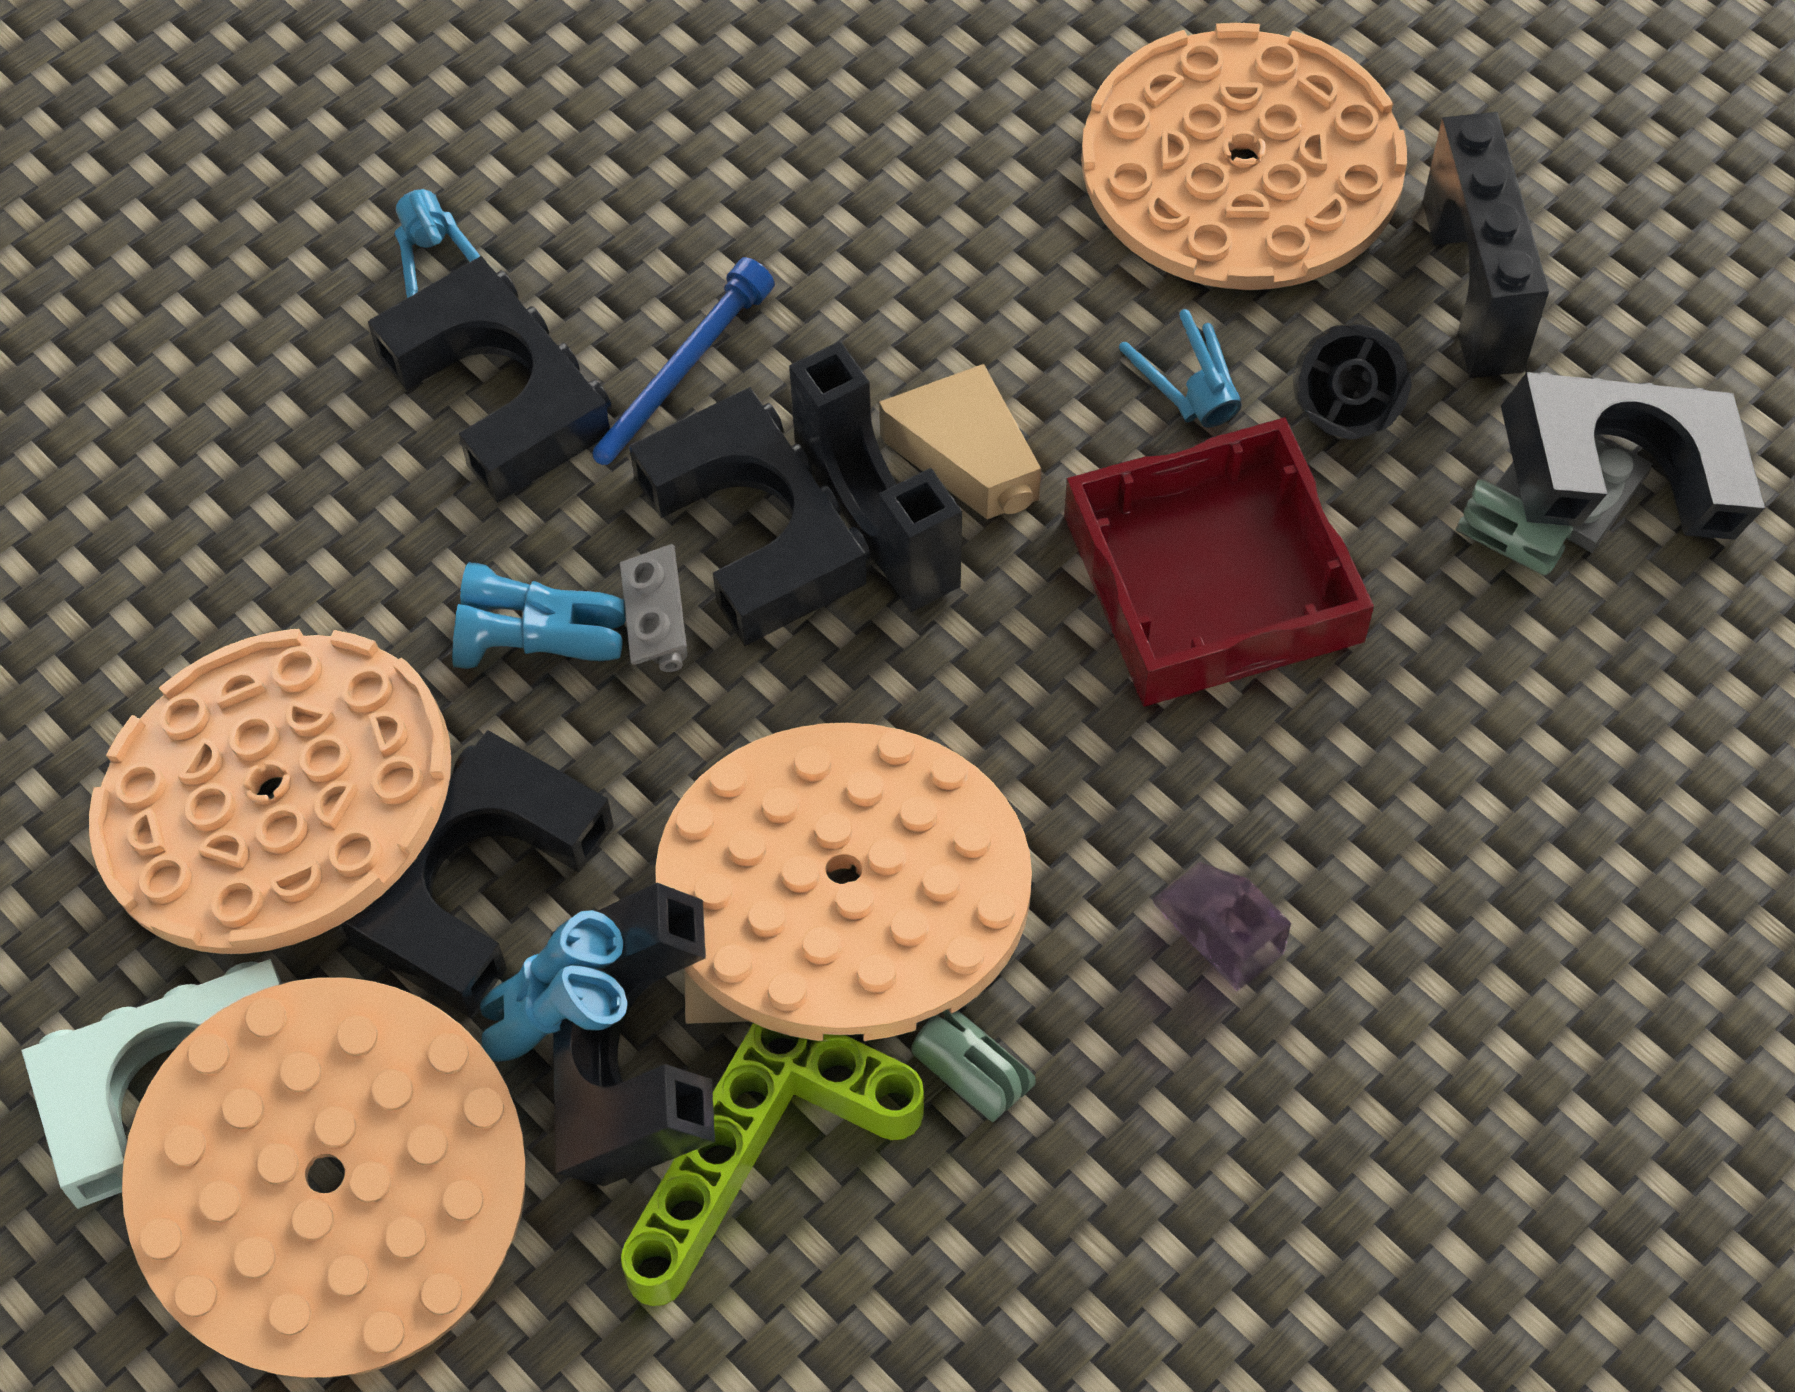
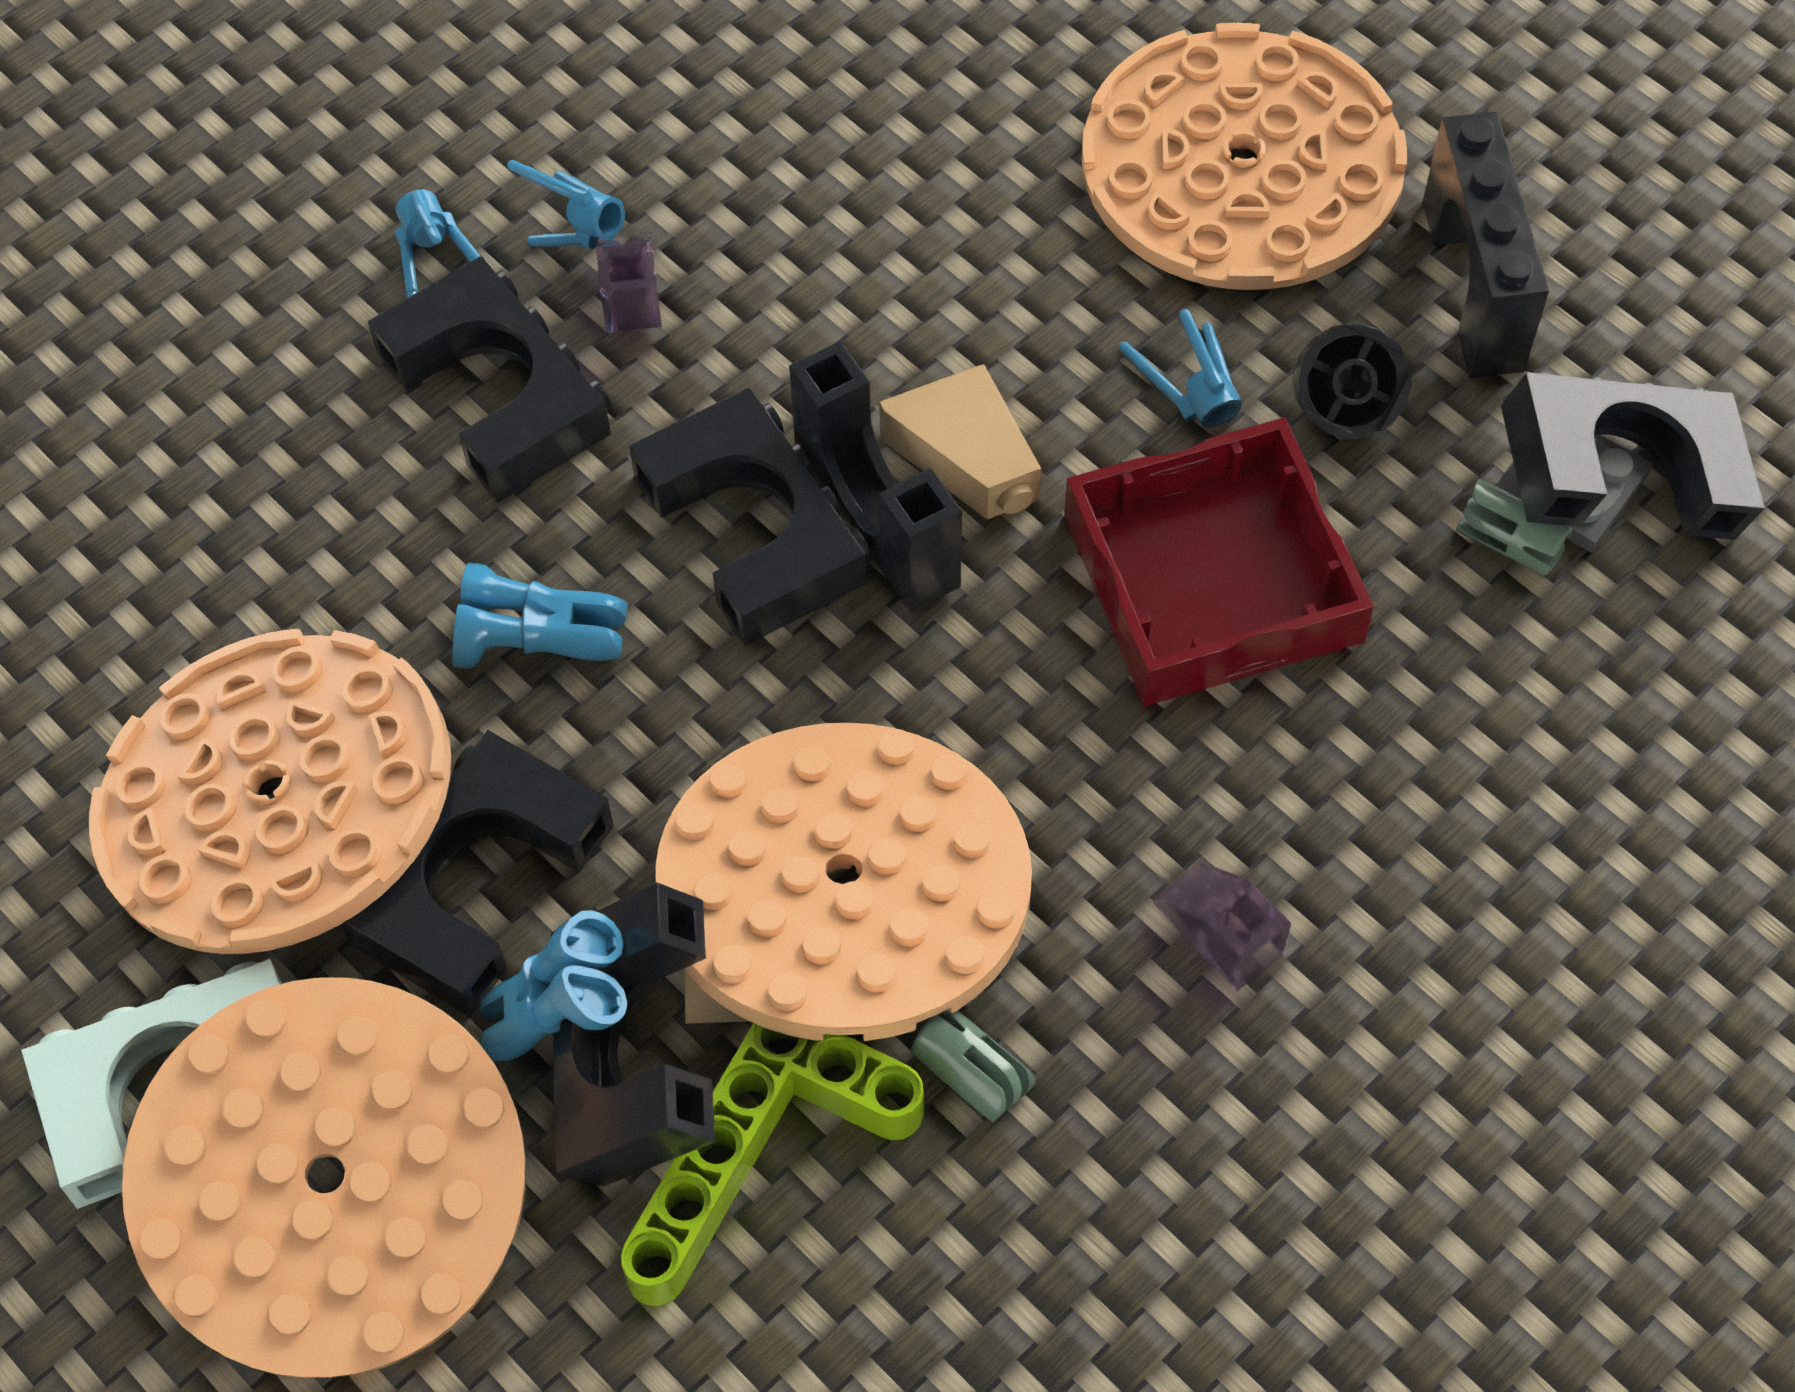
blue piece [593,257,775,465] -> none
light grey hinge [620,544,687,672] -> none
none -> dark azure plant [507,160,625,249]
none -> clear purple slope [596,232,662,333]

